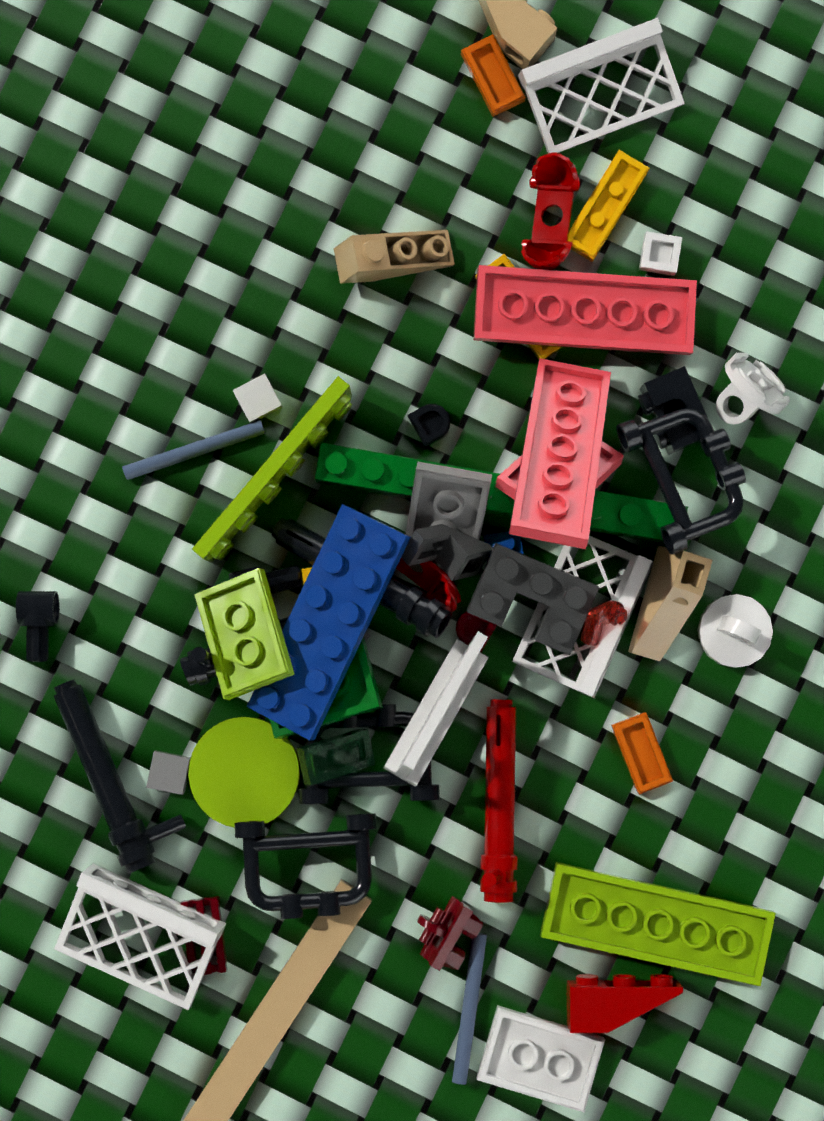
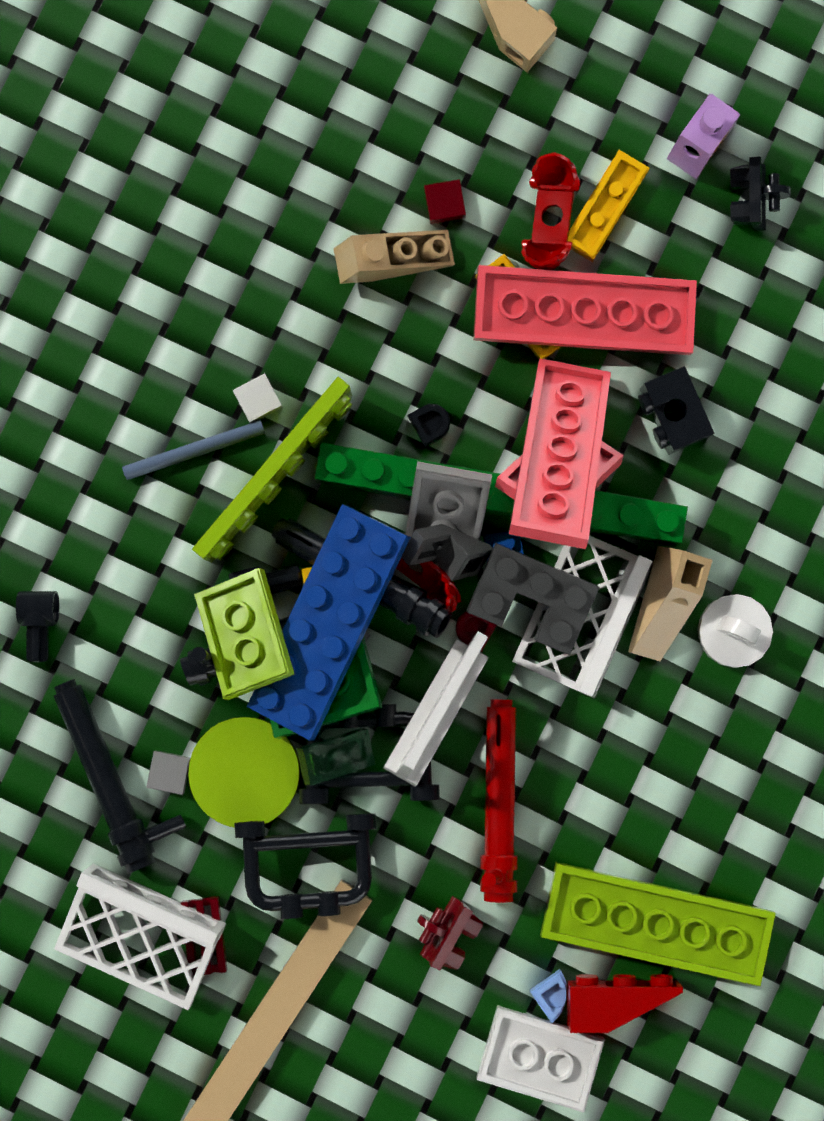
sand blue bar [452,933,487,1085] -> none
orange tile [461,34,526,117] -> none
white fence [517,18,685,154] -> none
clear red arm [581,600,628,646] -> none
orange tile [611,712,673,794] -> none
black bar [616,408,746,555] -> none
white plate [639,231,682,276] -> none
white tile [716,352,790,425] -> none
none -> dark red tile [424,179,466,224]
none -> light blue tile [530,969,567,1023]
none -> lavender torso [667,94,740,179]
none -> black hips [730,156,791,231]

